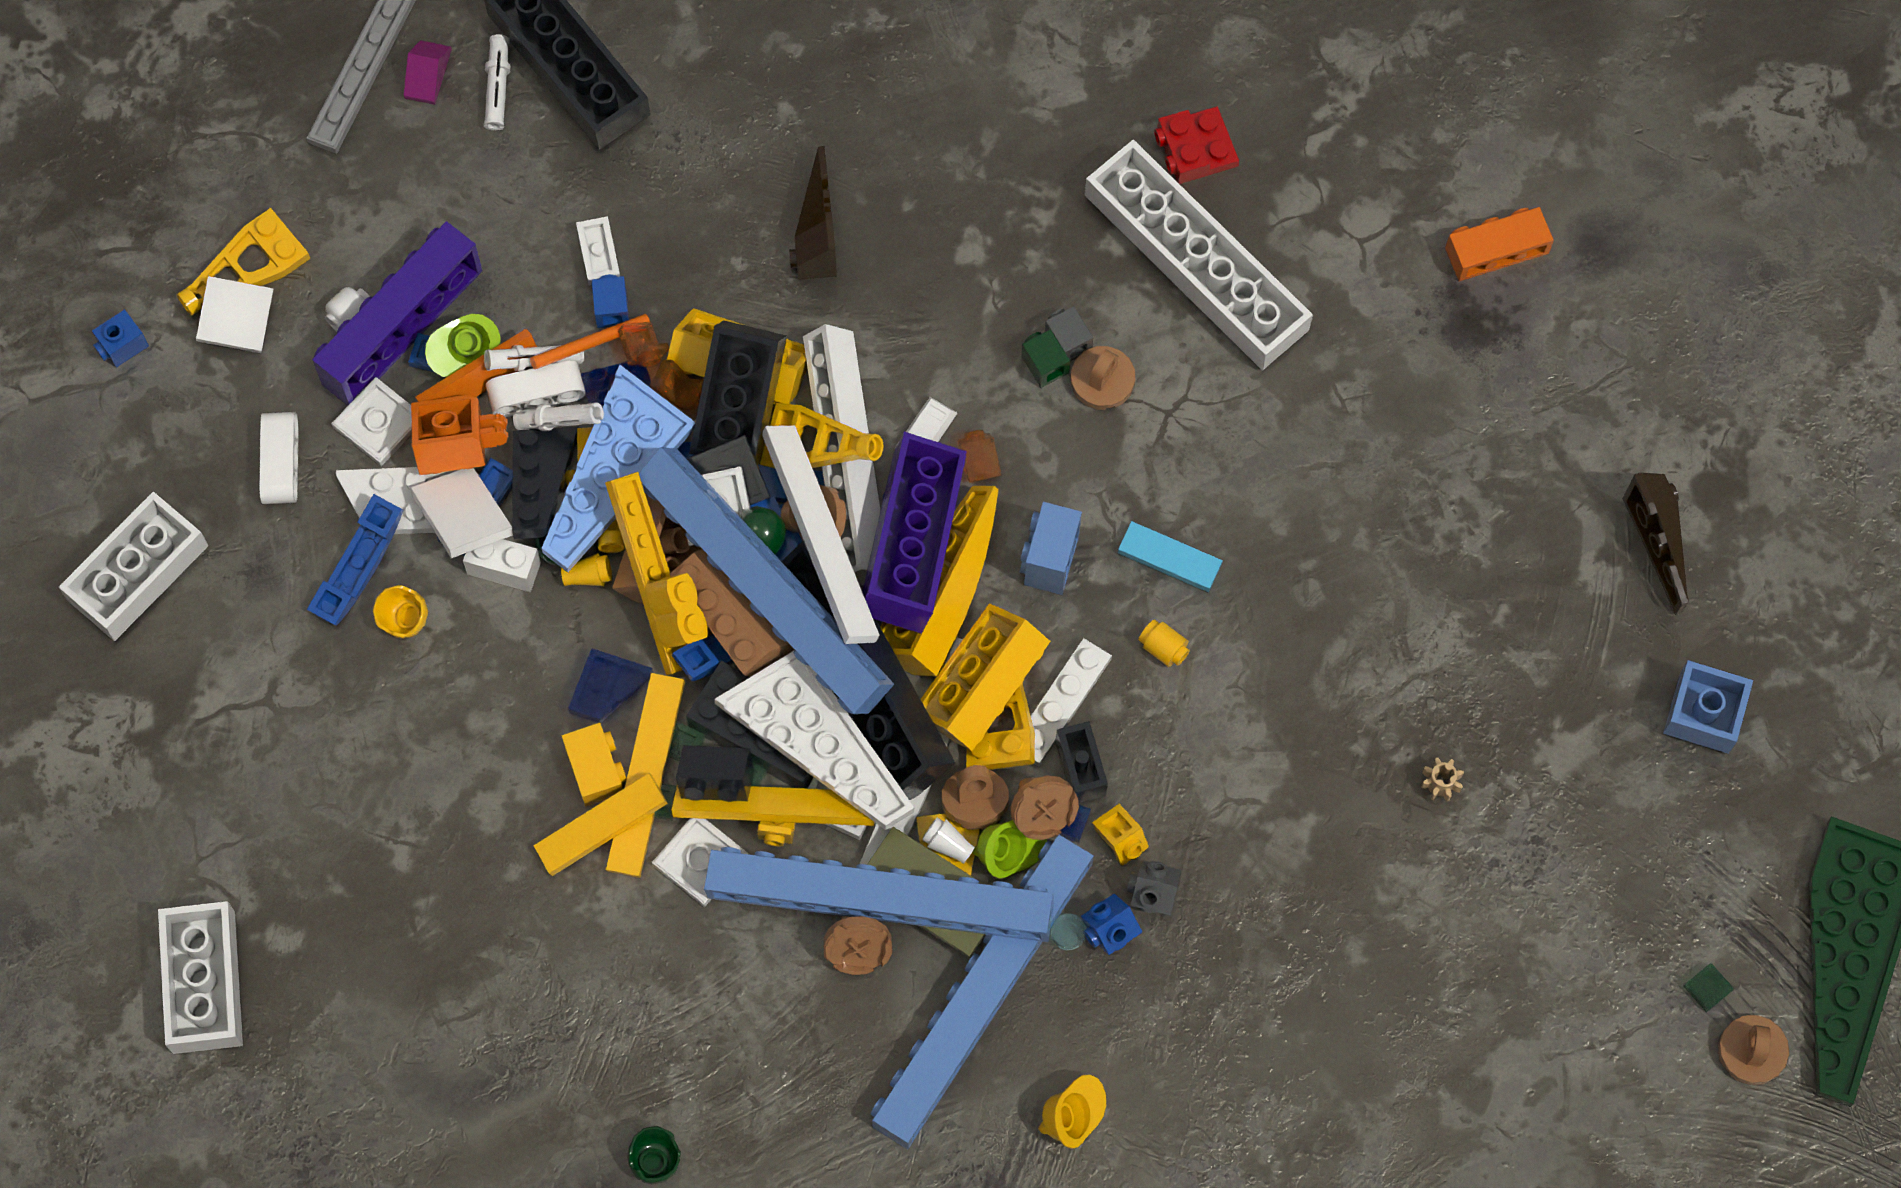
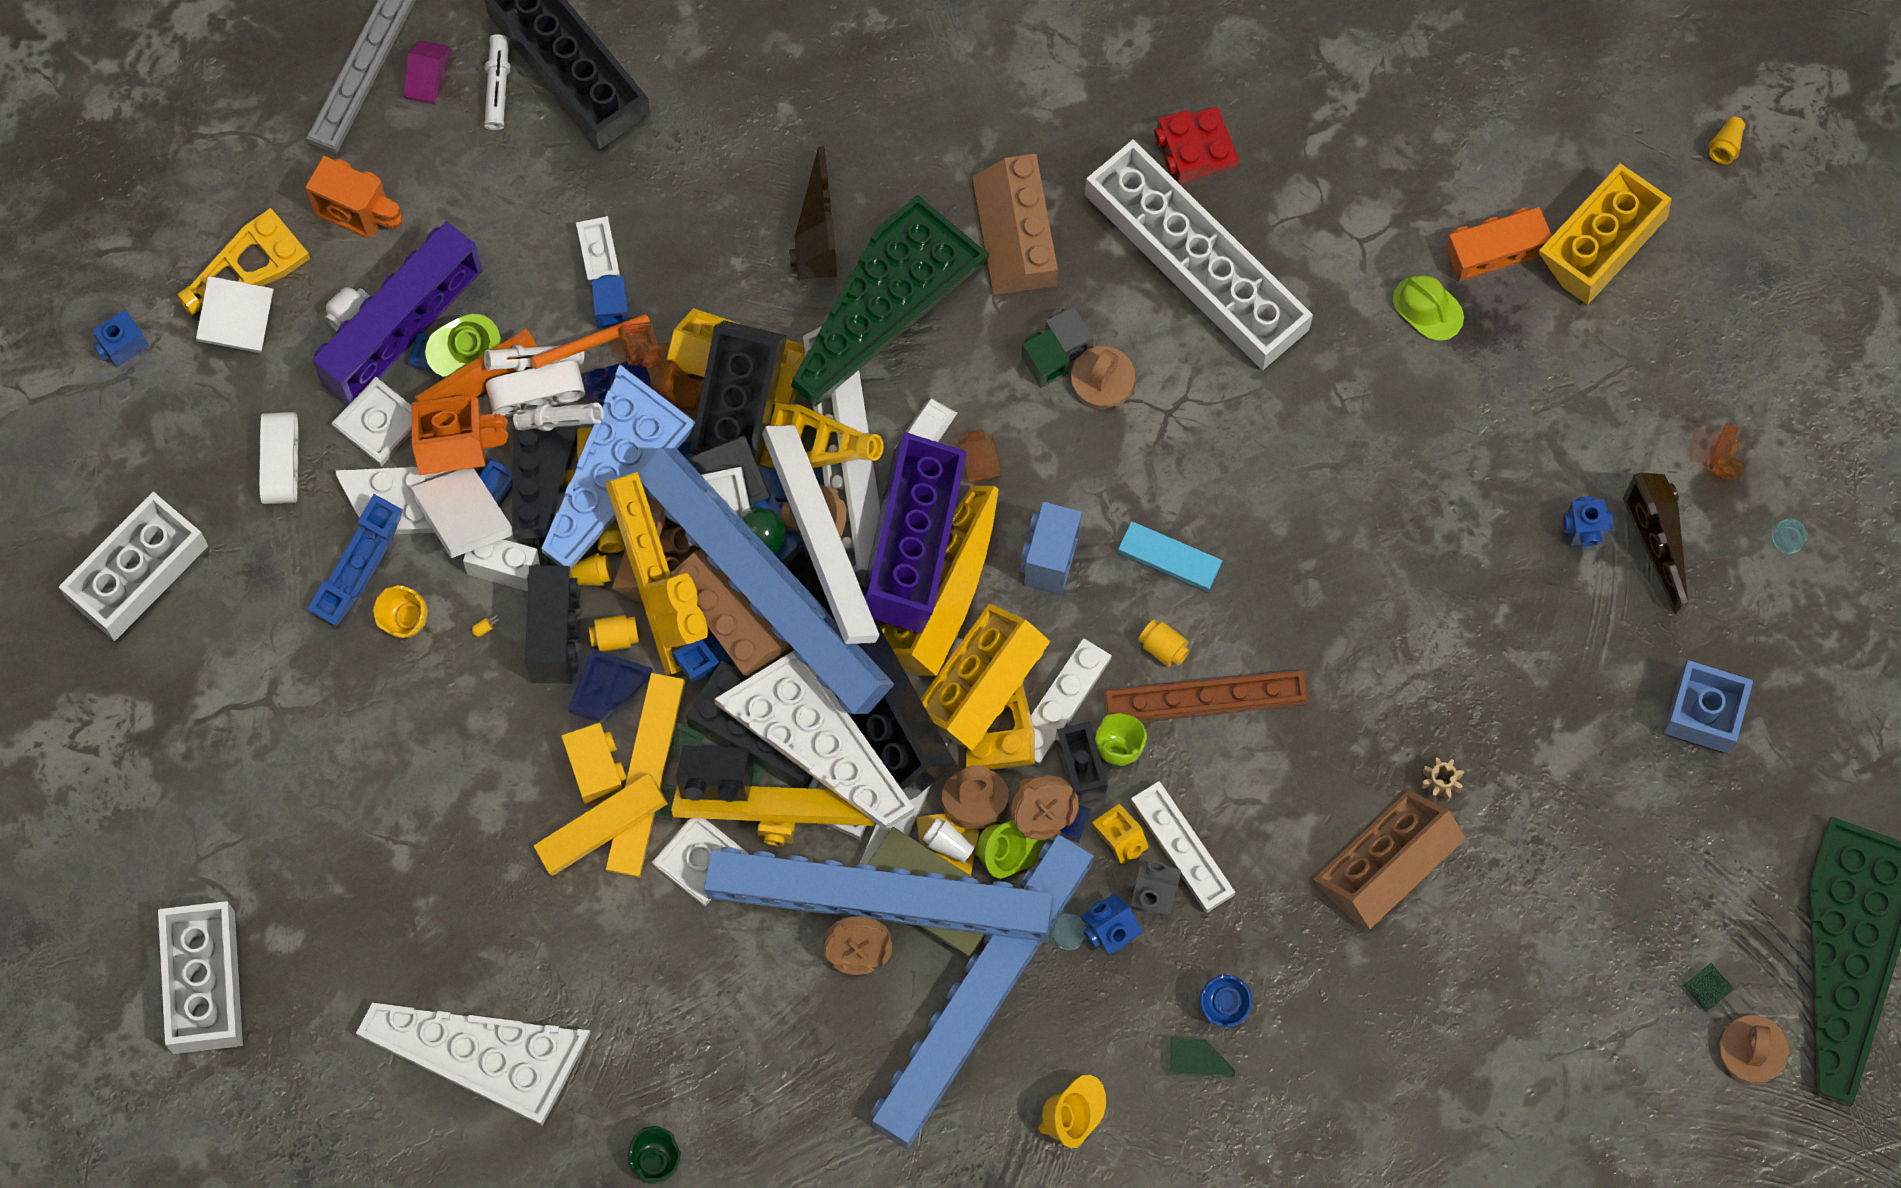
none -> orange hinge [305,156,403,238]
none -> white wing [356,1003,591,1126]
none -> yellow piece [472,615,499,637]
none -> black brick [525,566,581,684]
none -> yellow brick [589,614,639,652]
none -> dark green wing [791,195,989,407]
none -> medium nougat slope [972,154,1058,295]
none -> lime hair [1094,713,1147,766]
none -> dark orange tile [1104,670,1309,722]
none -> white plate [1130,781,1235,913]
none -> clear green tile [1170,1038,1235,1078]
none -> blue hair [1200,974,1252,1027]
none -> medium nougat slope [1313,790,1466,929]
none -> lime piece [1393,275,1464,341]
none -> yellow slope [1539,163,1672,305]
none -> blue brick [1563,496,1613,547]
none -> clear orange bracket [1707,423,1747,480]
none -> yellow cone [1709,116,1746,164]
none -> clear light blue tile [1772,519,1808,554]

